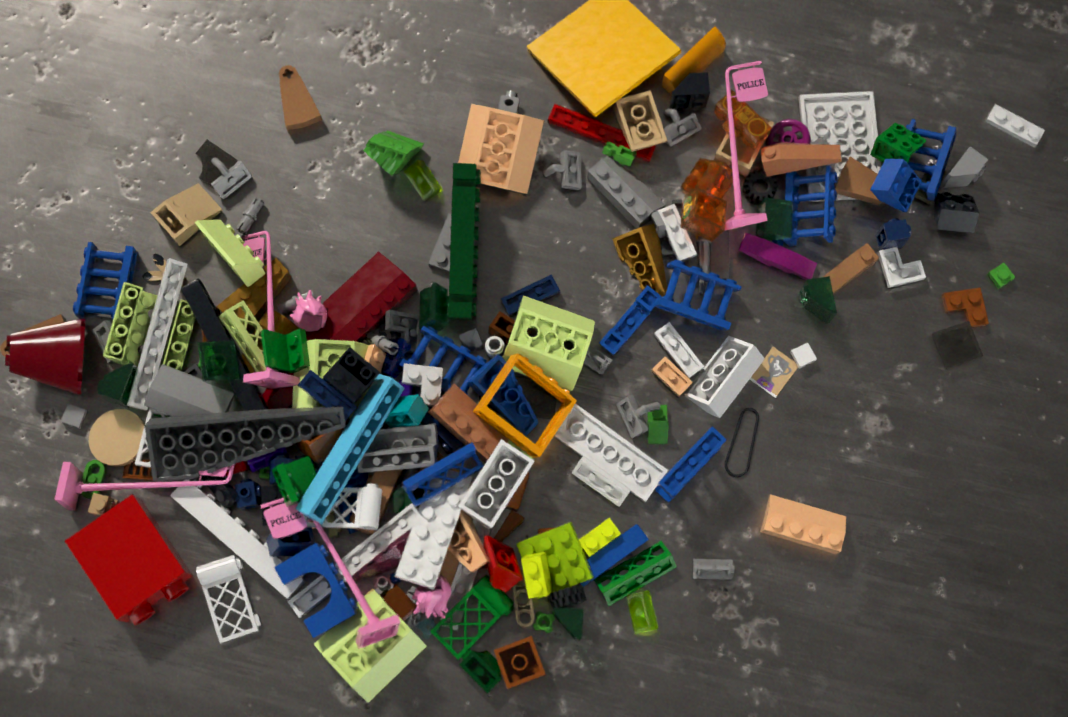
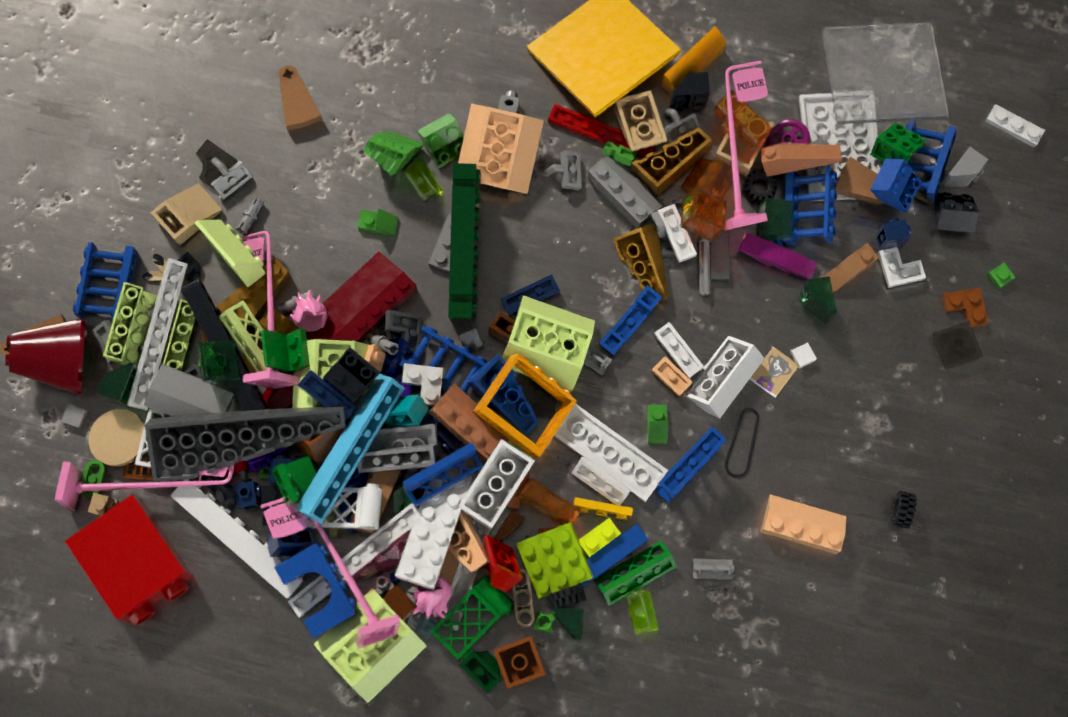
white piece [196,554,261,643] -> none
clear green slope [419,282,449,331] -> none
white brick [485,336,505,359] -> none
neon yellow brick [521,552,553,599] -> none
light grey plate [617,395,660,439] -> none
blue fence [654,260,742,331] -> none
none -> black tile [177,251,201,283]
none -> bright green slope [357,209,399,236]
none -> bright green slope [418,113,464,168]
none -> clear orange piece [516,478,581,526]
none -> yellow plate [573,497,633,520]
none -> pearl gold wedge [632,128,712,196]
none -> clear tile [822,23,949,124]
none -> black tyre [891,491,917,529]

